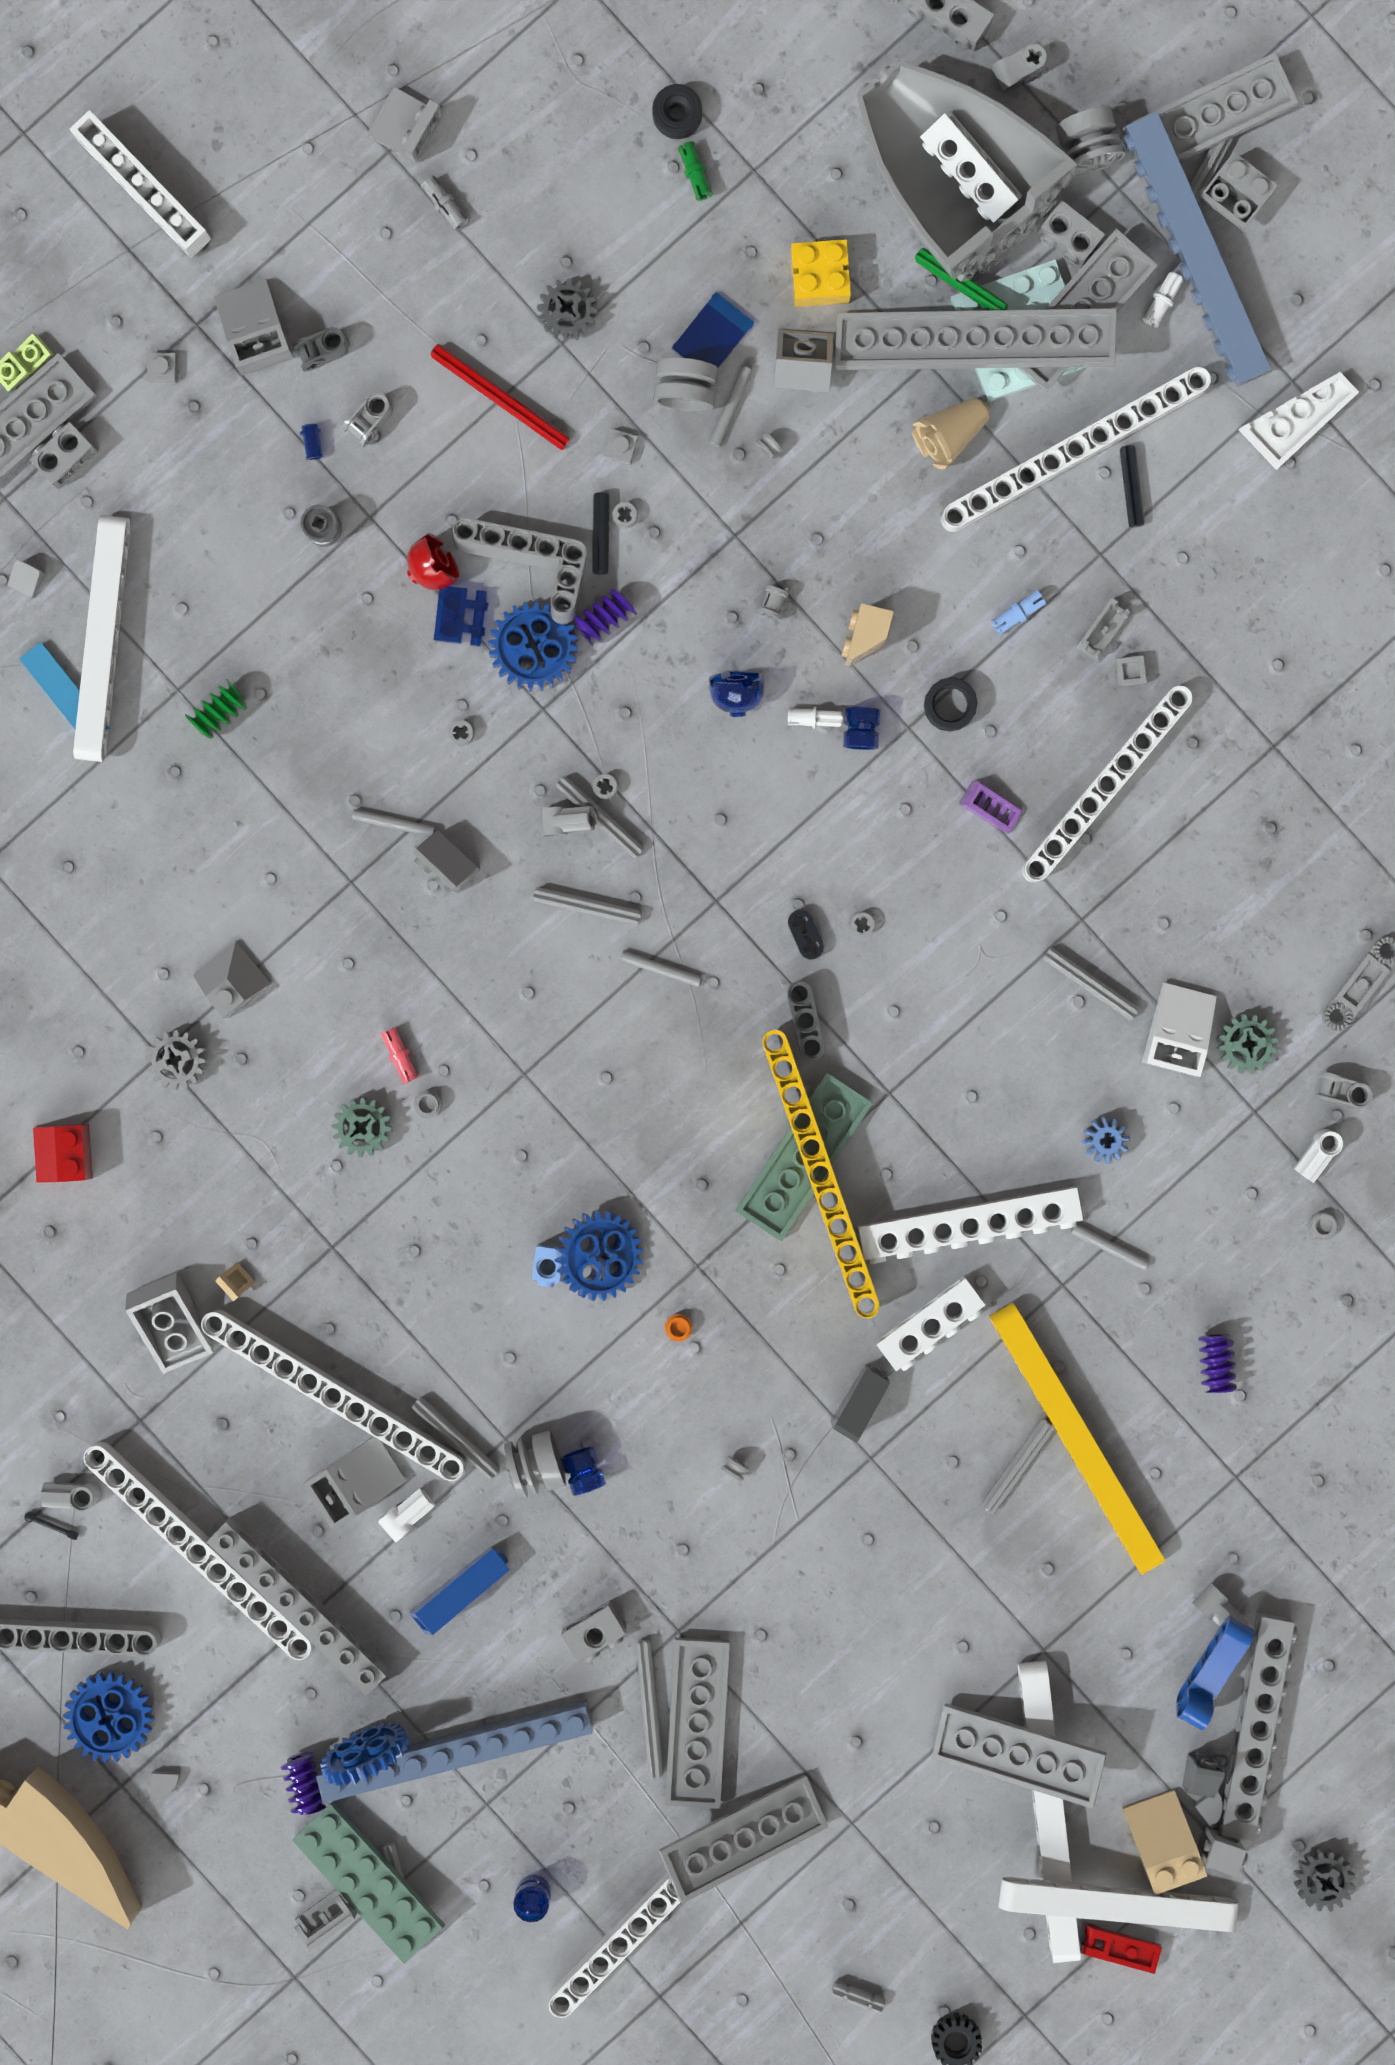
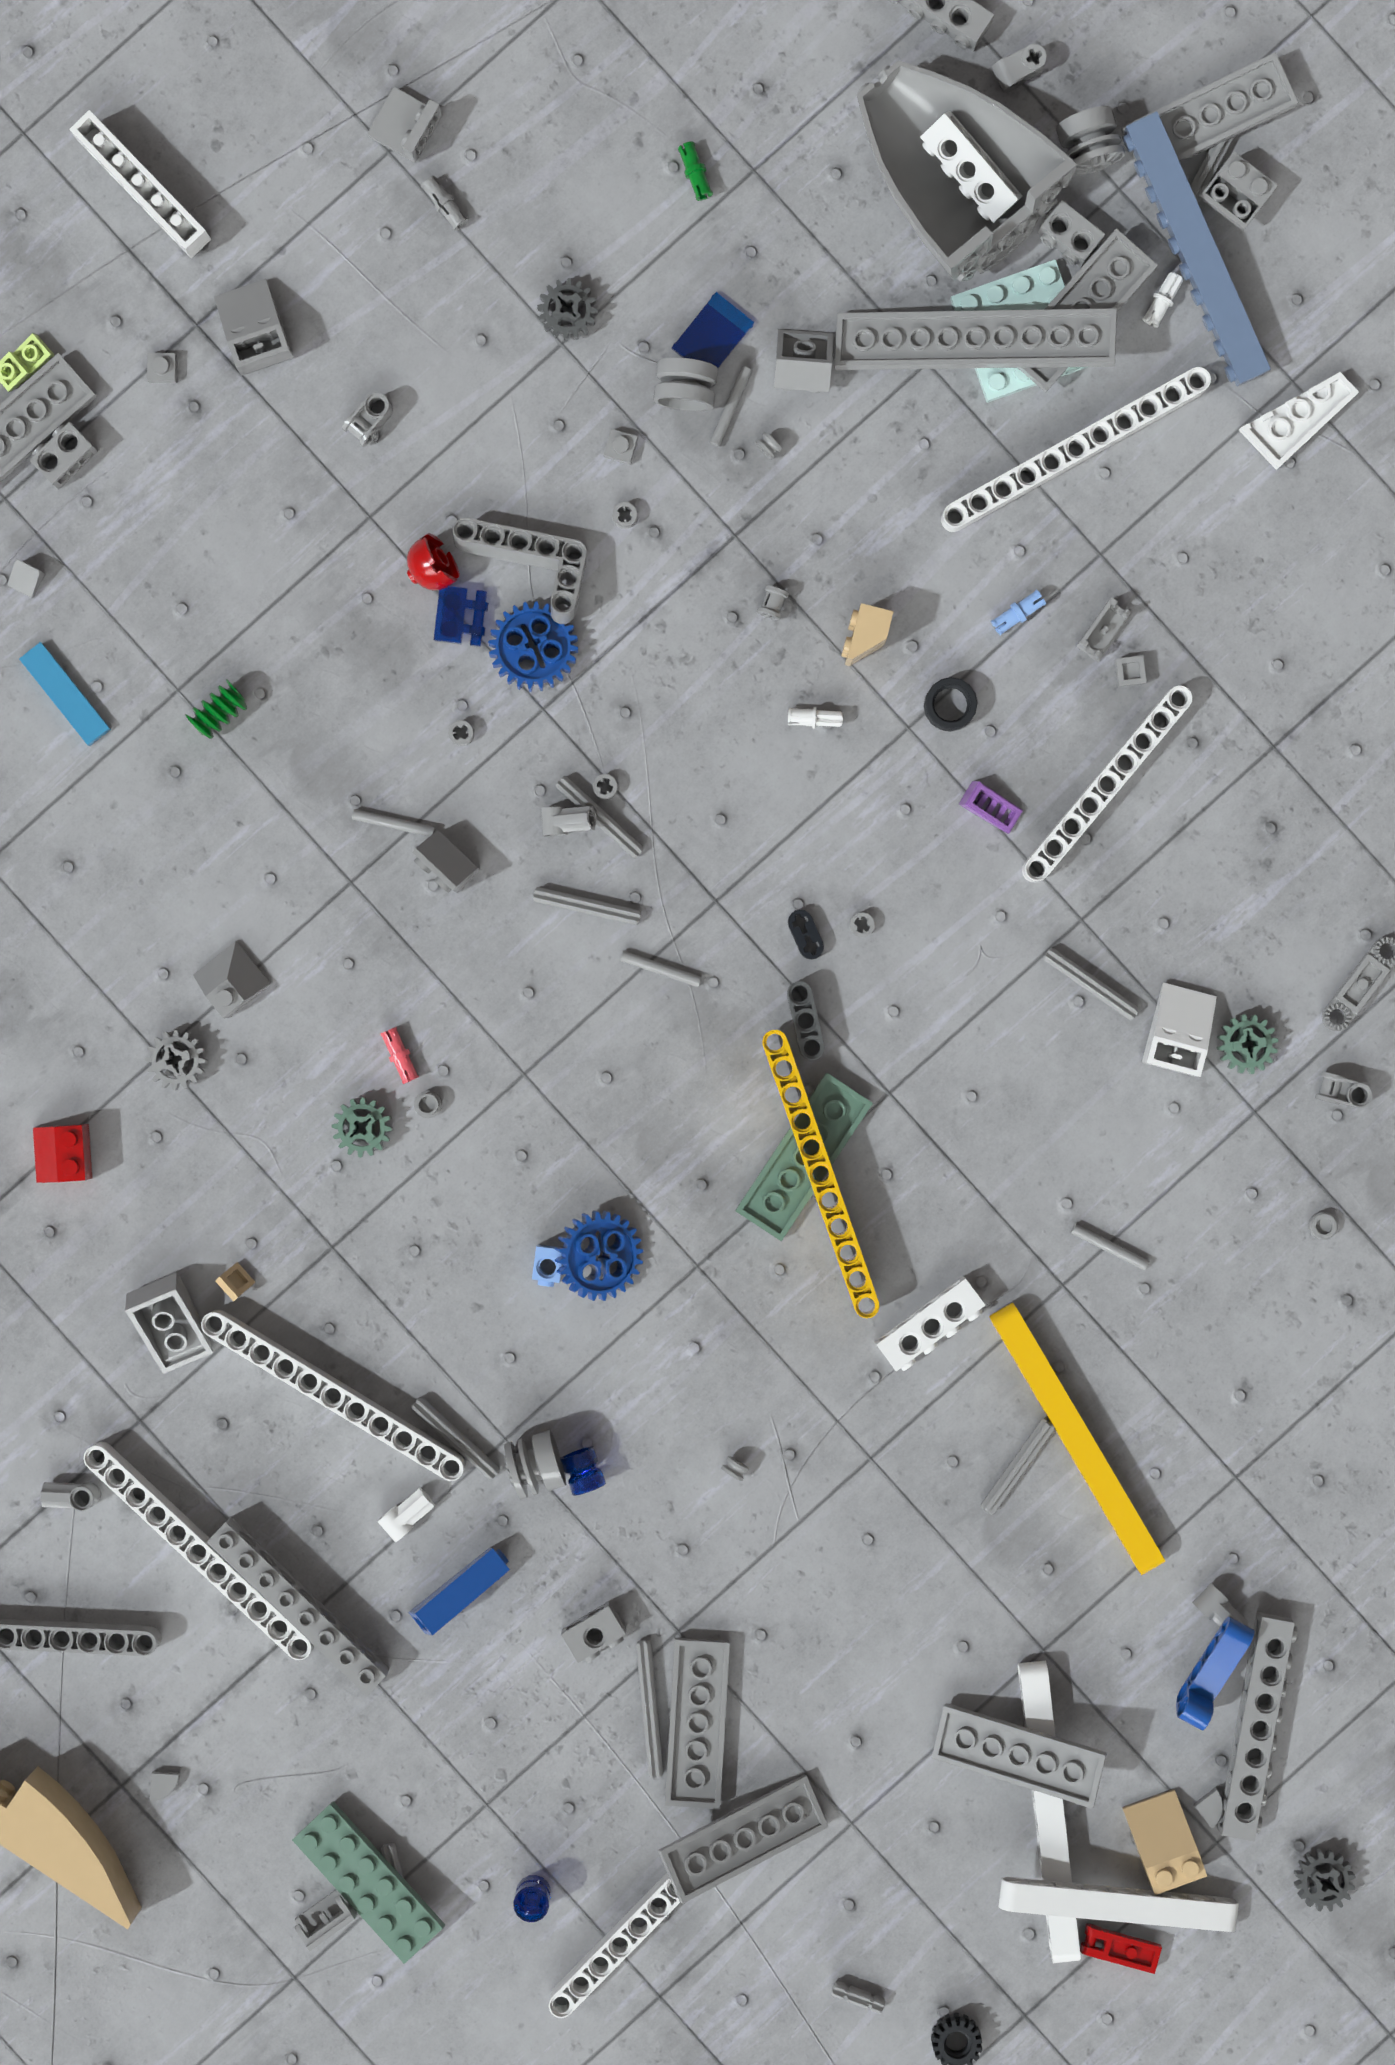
black hinge [24,1512,79,1540] -> none
blue gear [63,1671,155,1763] -> none
white beam [74,515,131,762] -> none
dark purple piece [280,1752,326,1815] -> none
dark grey piece [293,327,349,371] -> none
clear blue pin [299,424,324,460] -> none
flat silver wheel [300,504,342,547] -> none
light grey slope [303,1436,407,1531] -> none
sand blue brick [316,1699,594,1803] -> none
blue gear [320,1722,410,1786] -> none
red axle [430,344,570,450] -> none
dark purple piece [574,589,637,647] -> none
black axle [592,492,610,575] -> none
black tyre [652,84,702,139] -> none
orange plate [665,1314,692,1342] -> none
clear blue cylinder [709,671,765,717] -> none
yellow piece [790,239,851,307] -> none
dark grey slope [830,1365,890,1443] -> none
clear blue wheel [843,707,881,750] -> none
white brick [857,1186,1083,1264] -> none
tan cone [912,398,990,470] -> none
green axle [915,248,1008,311] -> none
medium blue gear [1082,1117,1130,1164] -> none
black axle [1120,445,1145,528] -> none
dark grey slope [1182,1751,1225,1798] -> none
light grey brick [1197,1825,1248,1877] -> none
dark purple piece [1198,1334,1237,1393] -> none
white piece [1293,1129,1343,1183] -> none

